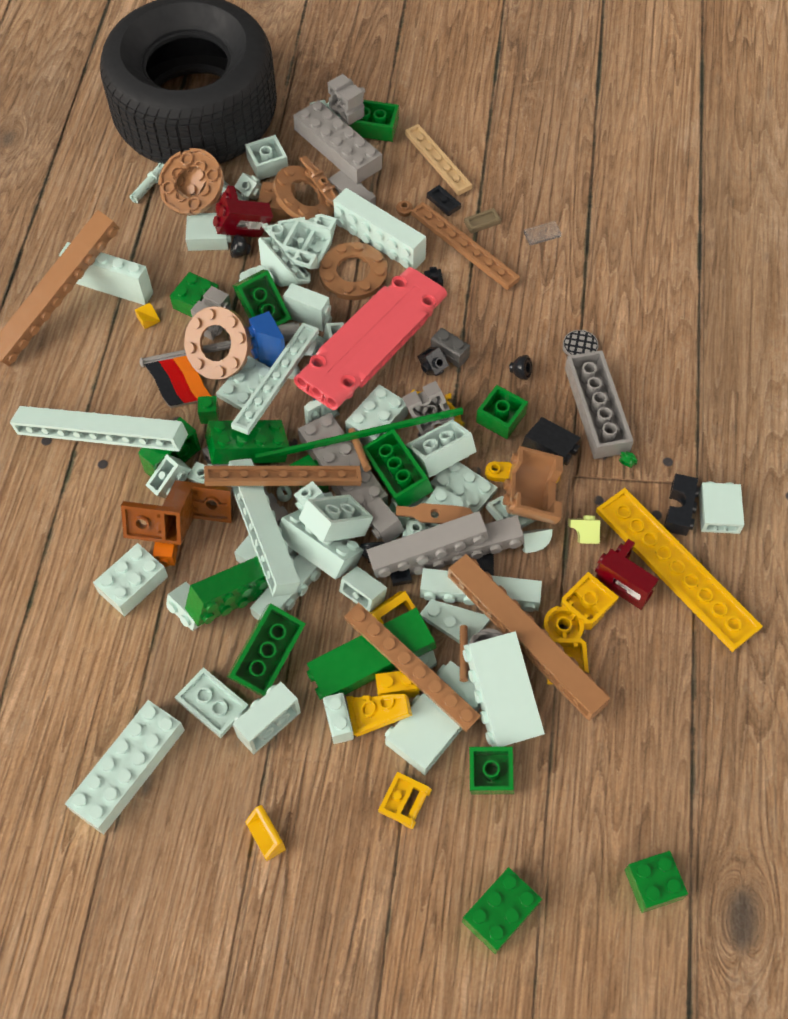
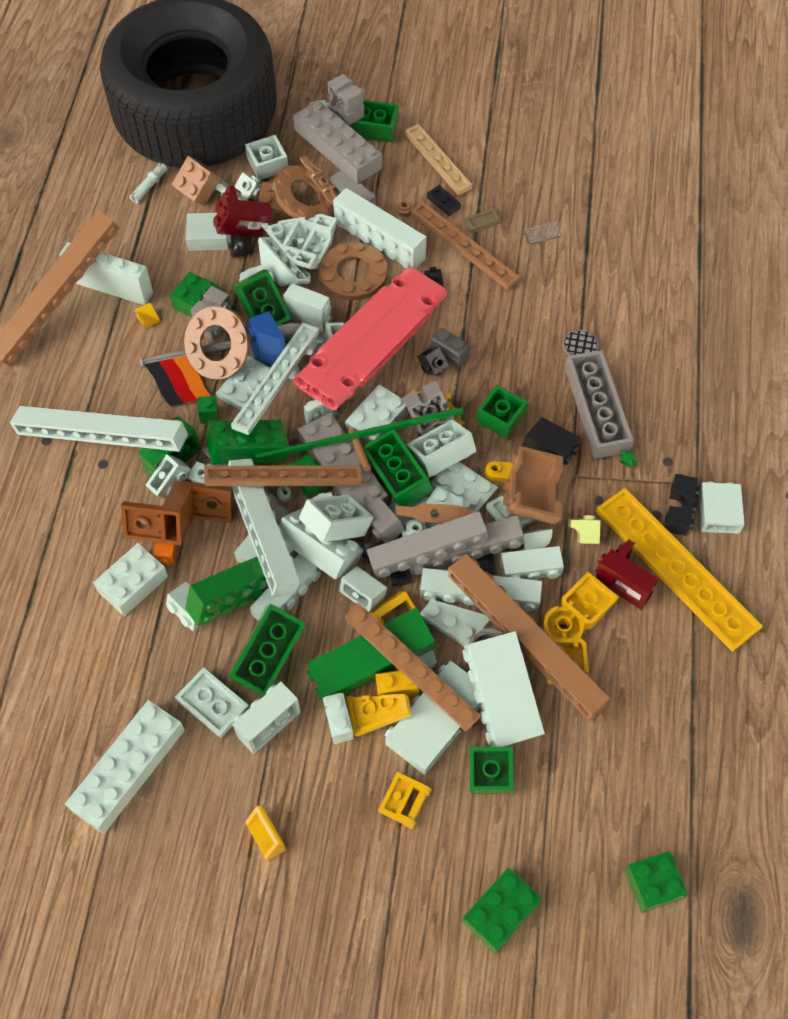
medium nougat plate [158,148,224,216] -> none
light aqua brick [294,481,325,512] -> none
medium nougat bar [460,625,468,682] -> none
black brick [509,355,532,380] -> none
none -> light aqua brick [500,546,564,580]

